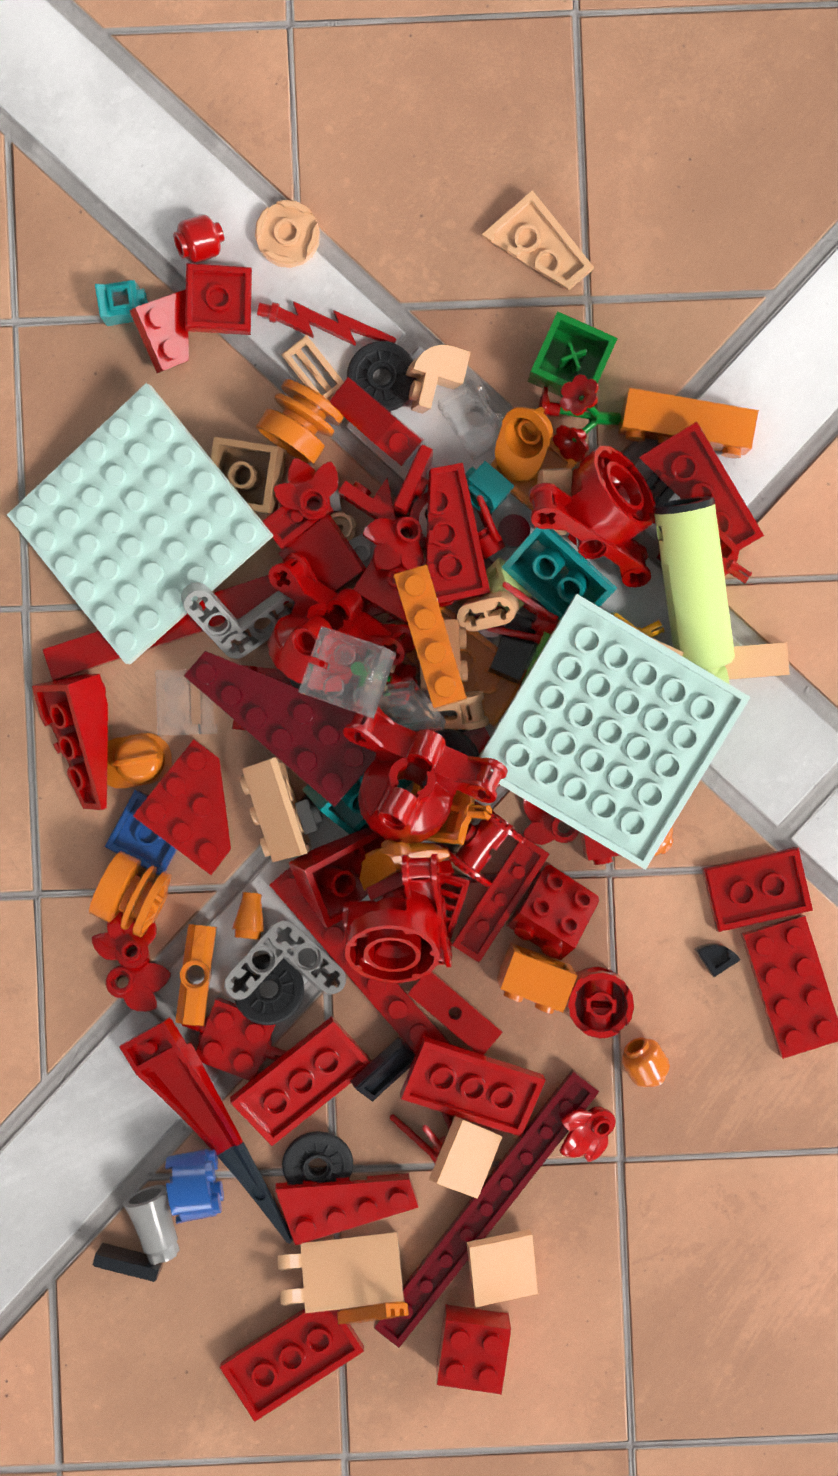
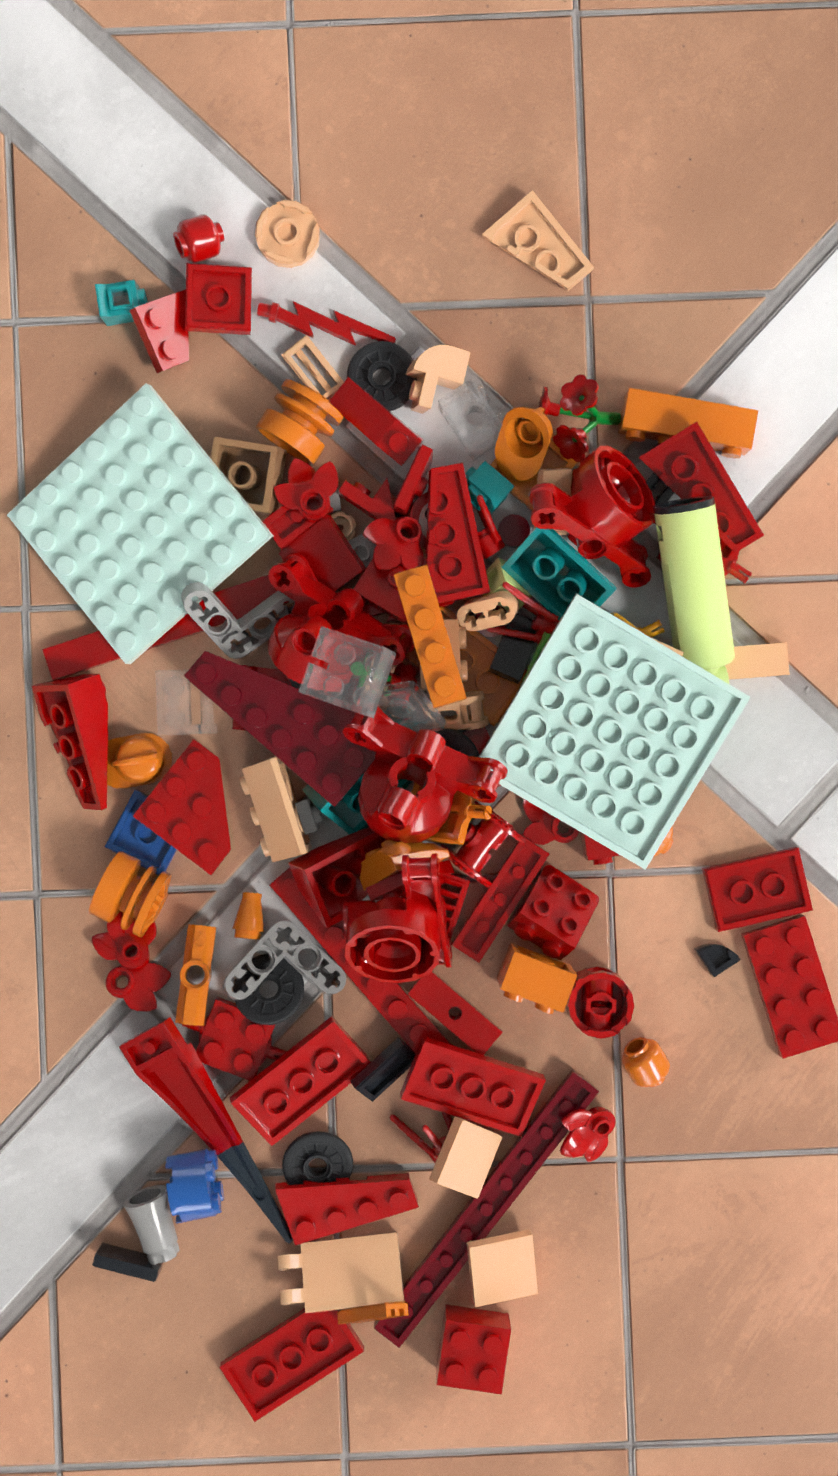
green brick [527,311,618,397] -> none

